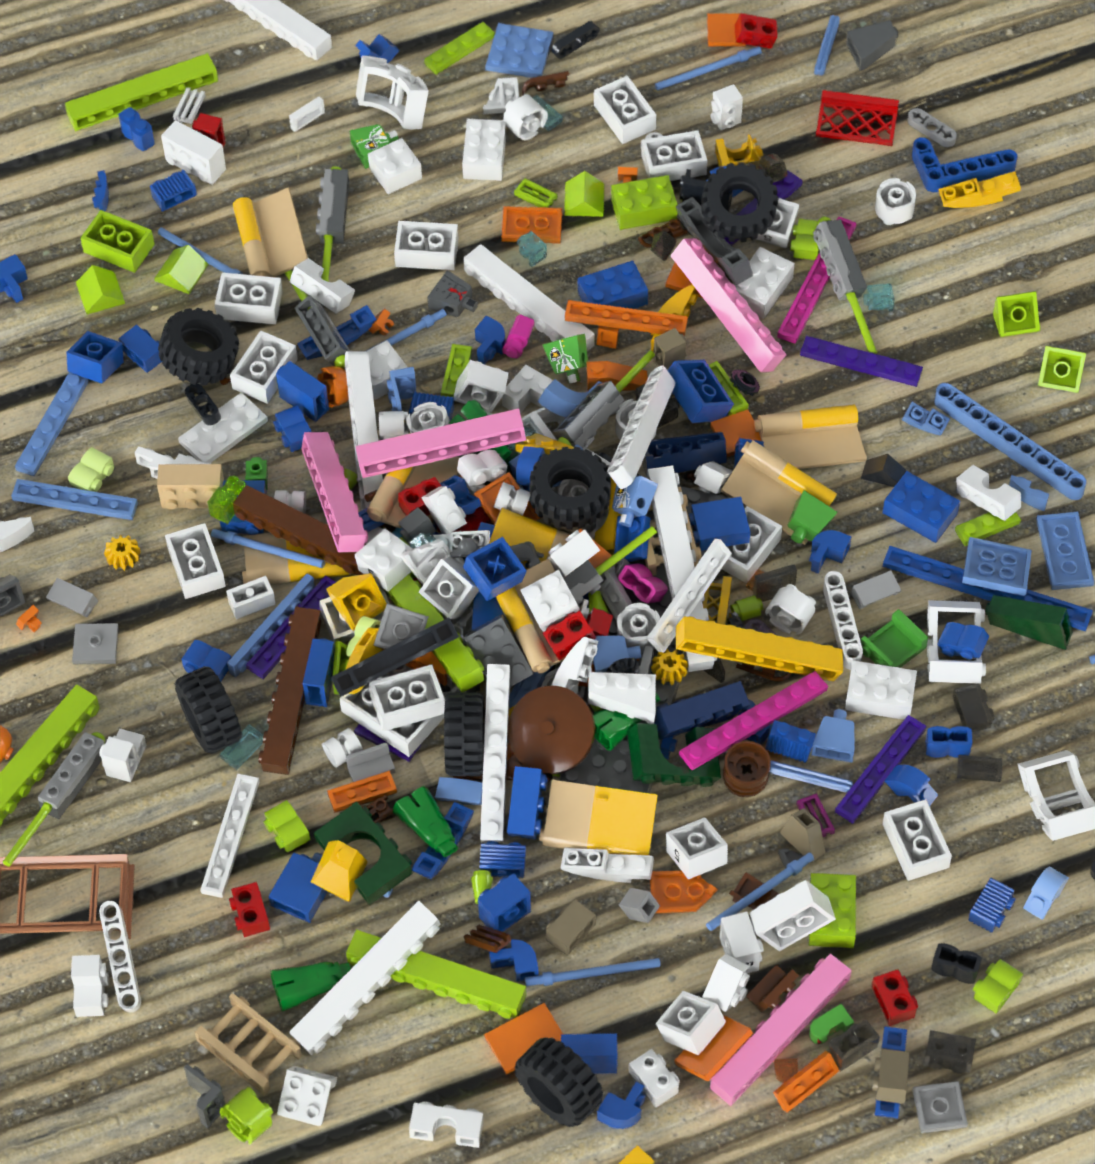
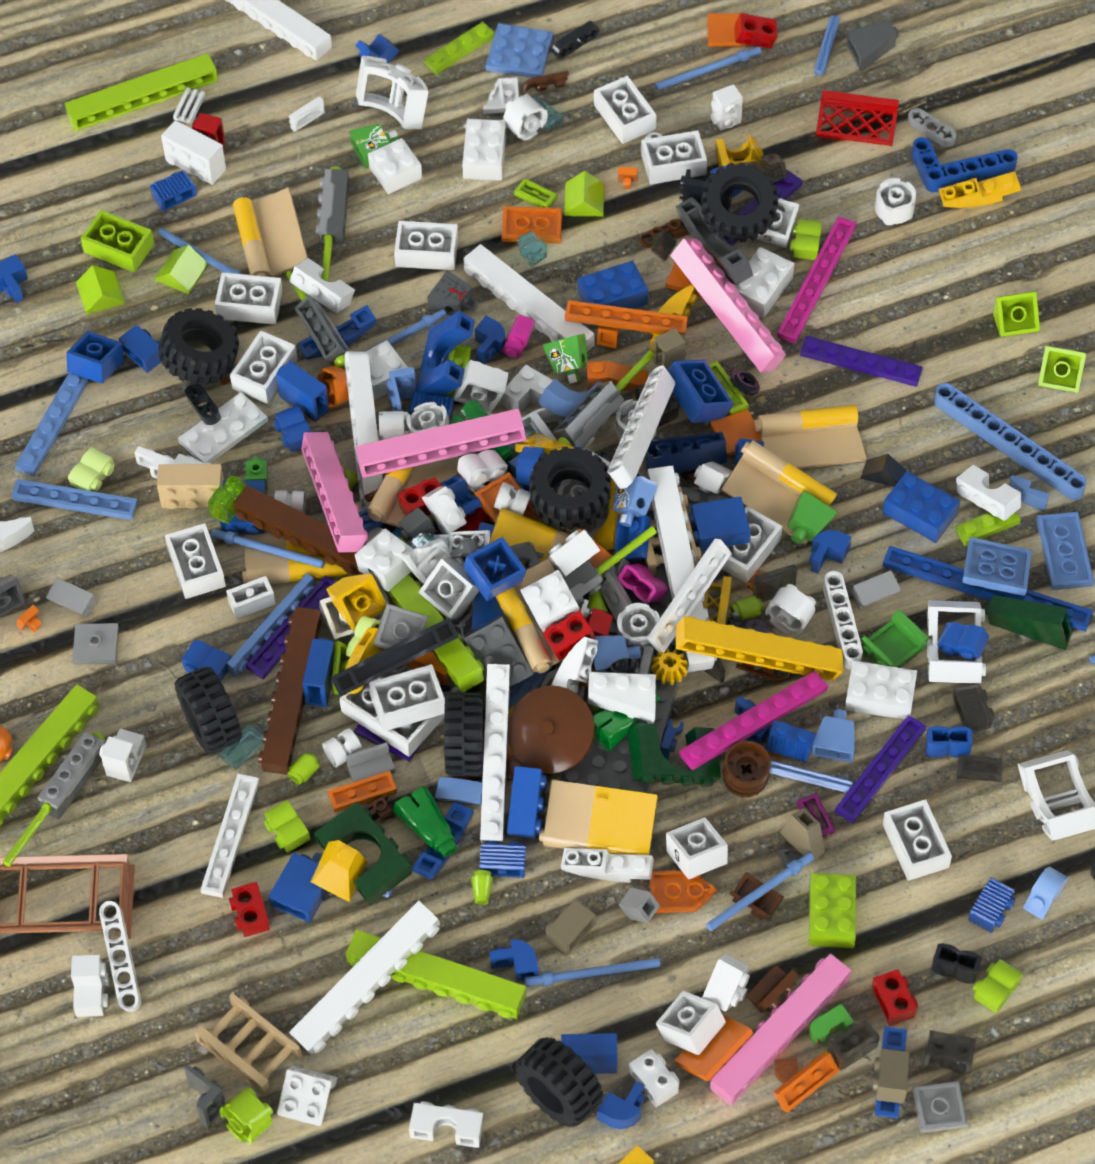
blue slope [92,170,109,212] -> none
yellow gear [104,534,141,571] -> none
blue brick [118,107,155,151] -> none
green piece [270,962,351,1012] -> none
orange tile [369,308,394,336] -> none
reddish brown tile [463,924,511,953] -> none
blue brick [478,873,531,932] -> none
orange tile [484,1003,563,1075] -> none
lime brick [611,175,677,230] -> none
dark blue wedge [654,681,750,740] -> none
white brick [719,911,763,974] -> none
white brick [749,880,836,951] -> none
piece [813,216,877,354] -> none
clear light blue brick [863,283,895,312] -> none
blue brick [885,765,938,807] -> none
medium blue slope [901,401,950,436] -> none
none -> lime brick [287,752,319,785]
none -> blue arch [415,311,475,396]

